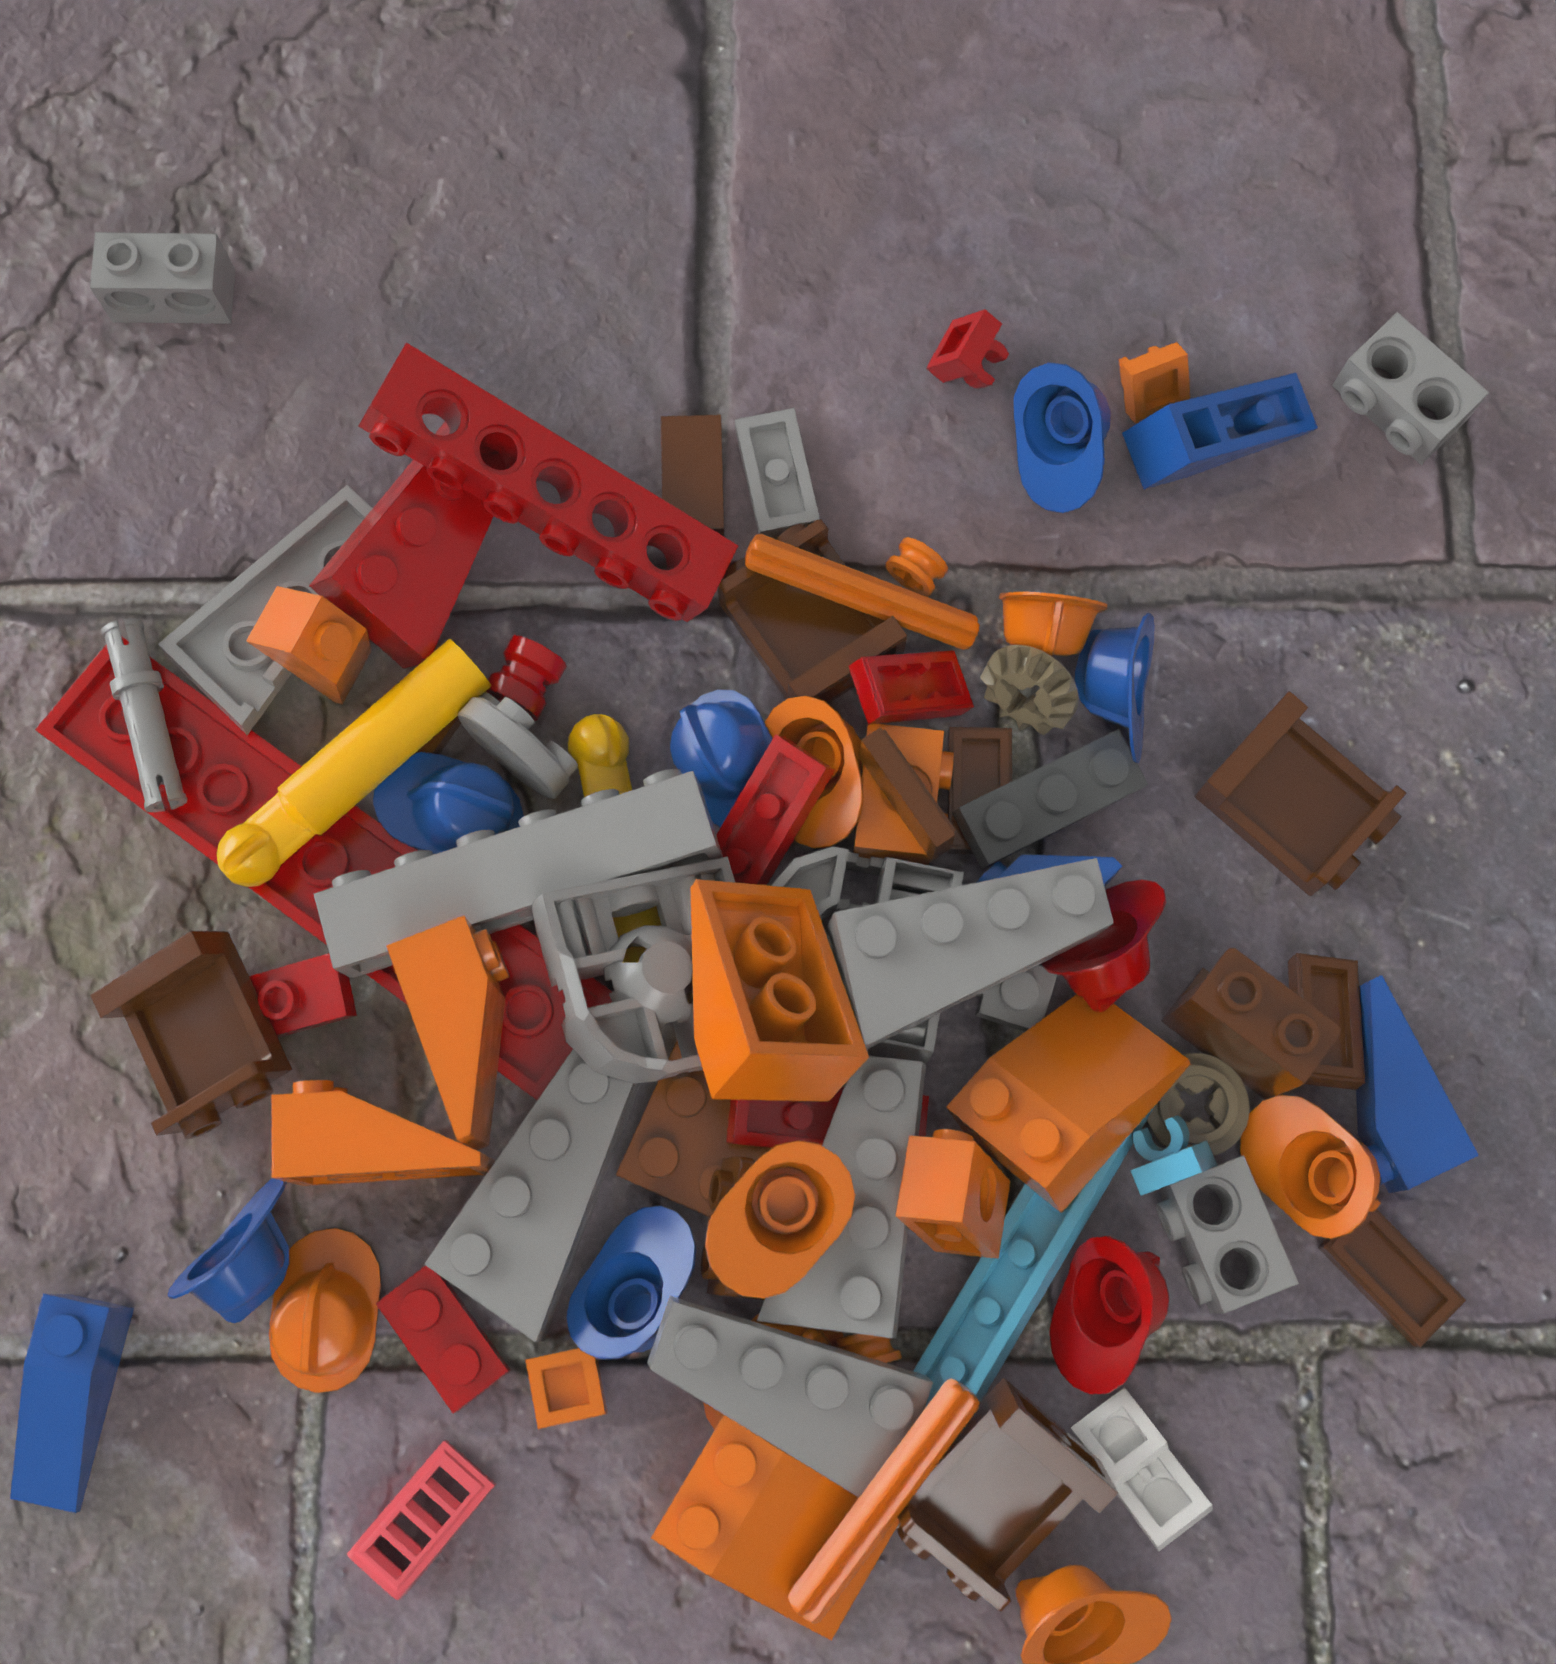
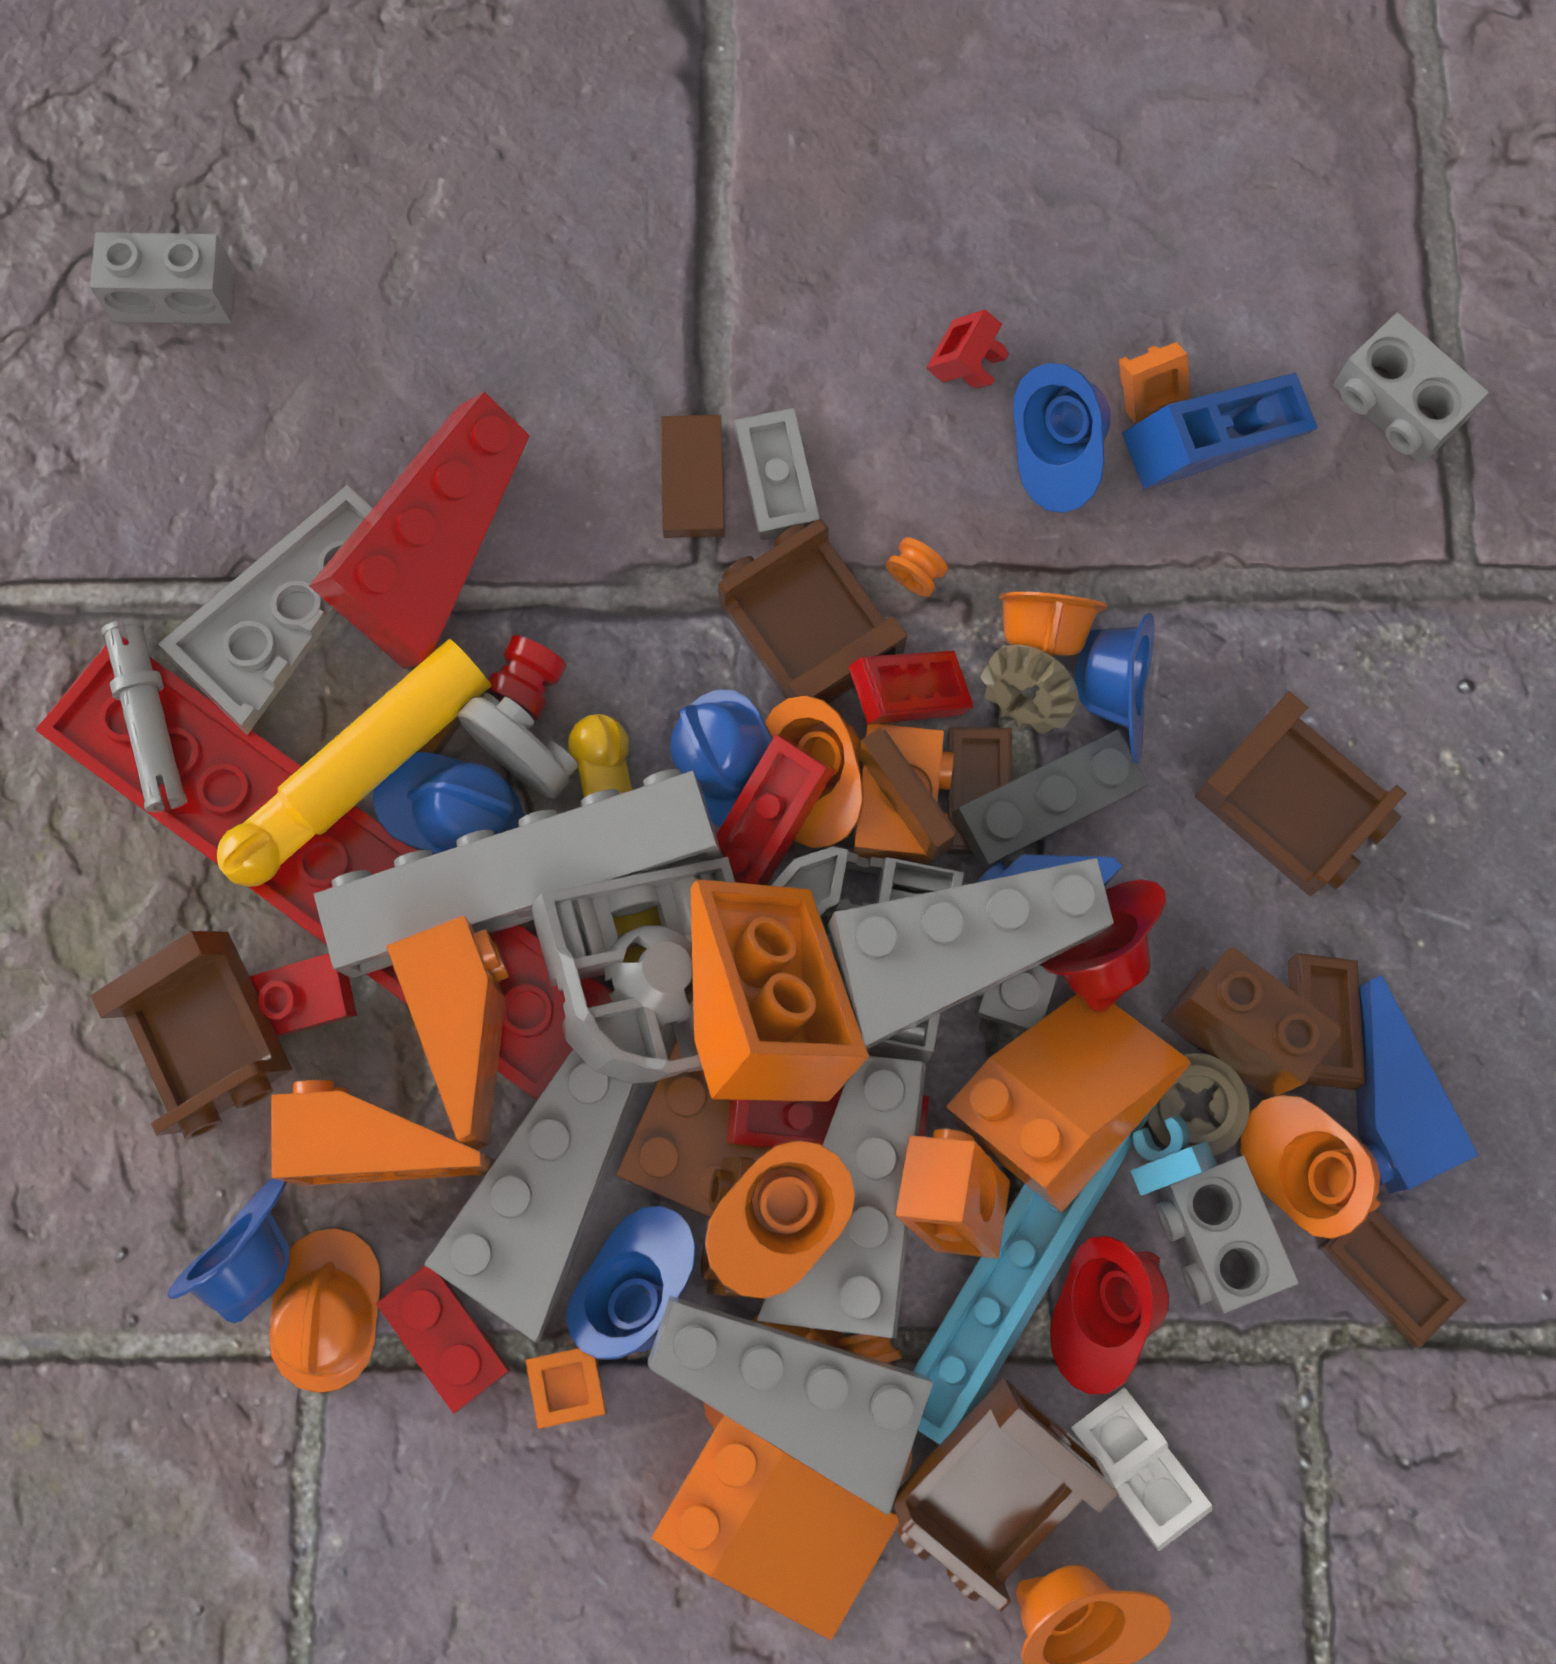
blue slope [10,1294,134,1513] -> none
orange slope [246,586,371,704] -> none
coral slope [347,1440,496,1600] -> none
red brick [358,342,739,622] -> none
orange axle [745,534,980,650] -> none
orange axle [788,1378,980,1624] -> none

